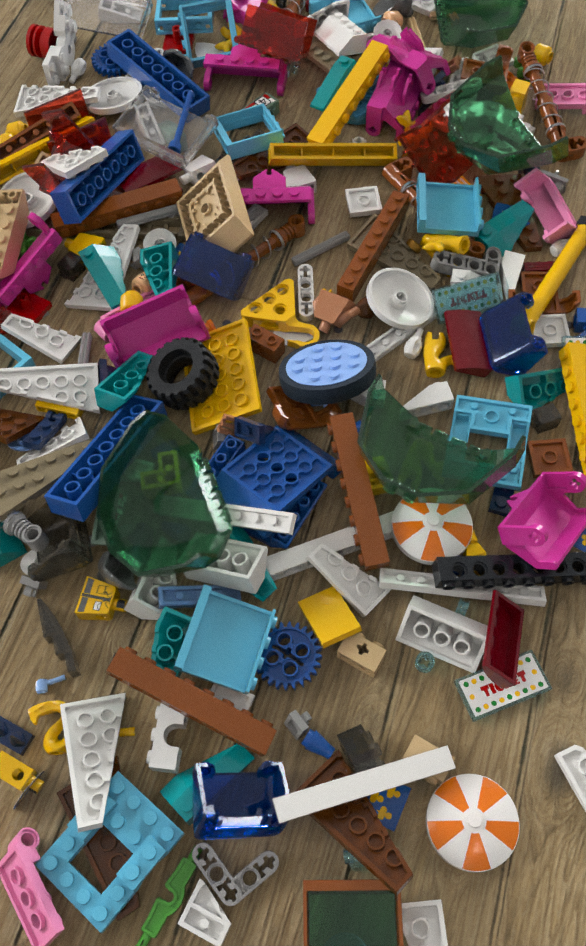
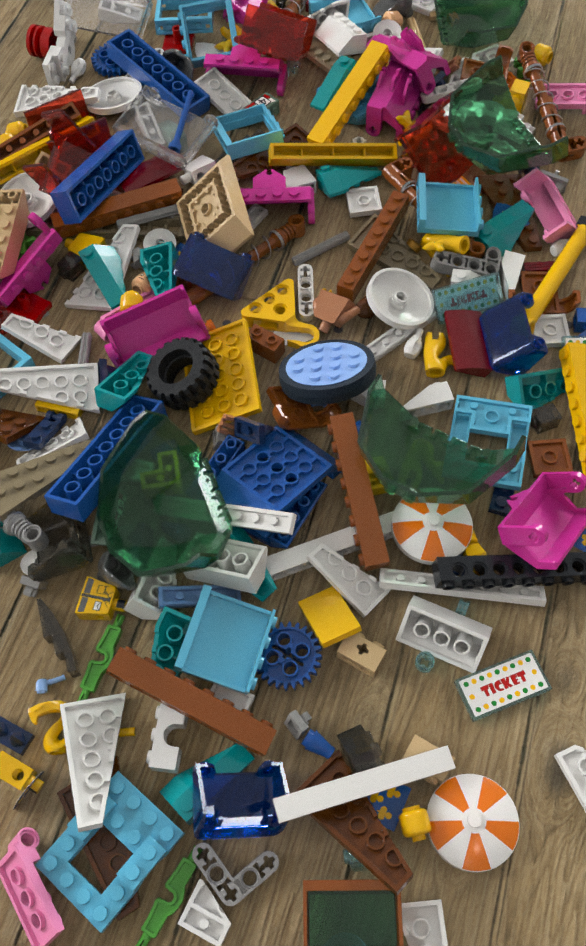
white plate [40,146,108,179] -> none
dark red slope [482,590,524,689] -> none
none -> bright green piece [77,614,125,701]
none -> white tile [194,67,252,114]
none -> teal wedge [315,165,382,198]
none -> yellow head [398,805,431,842]

